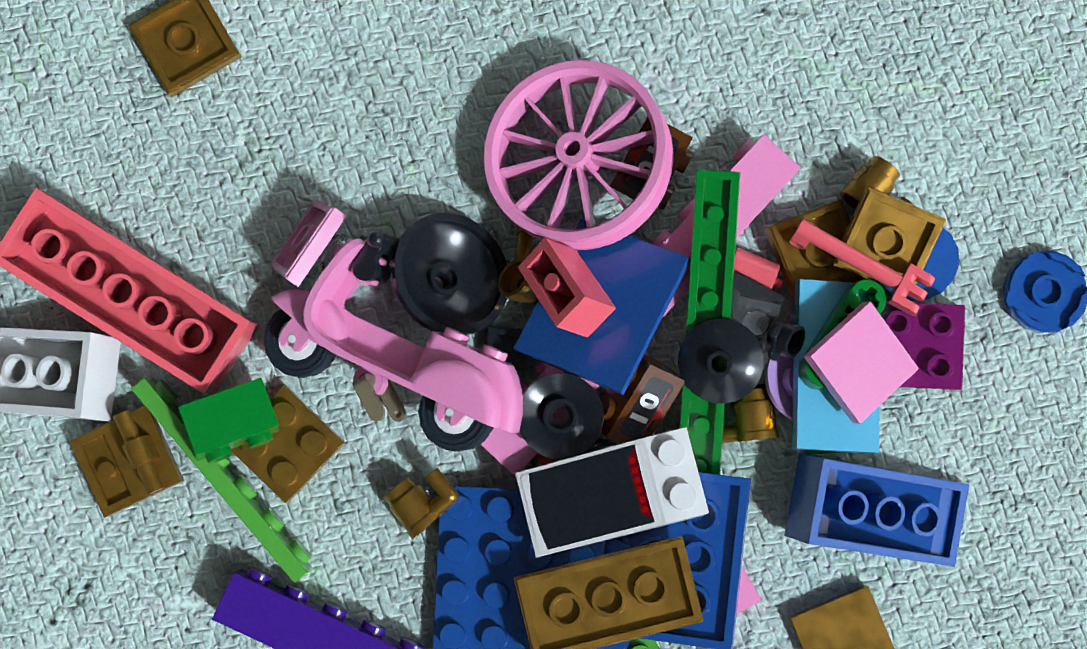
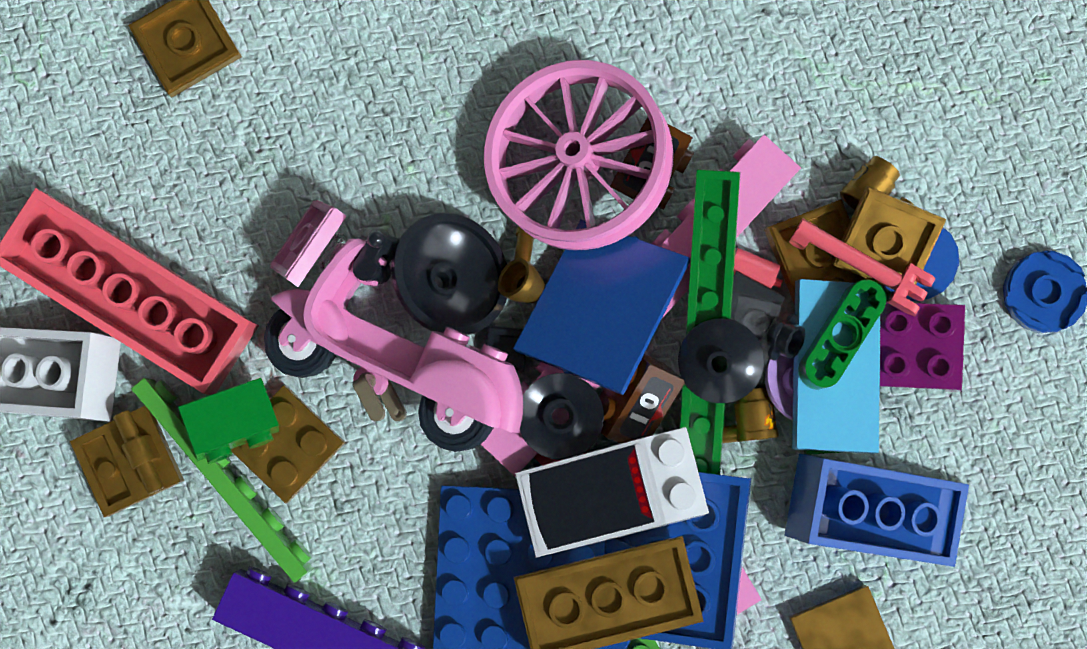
pearl gold piece [384,467,458,539] -> none
coral brick [518,237,616,338] -> none
bright pink tile [804,301,919,424] -> none

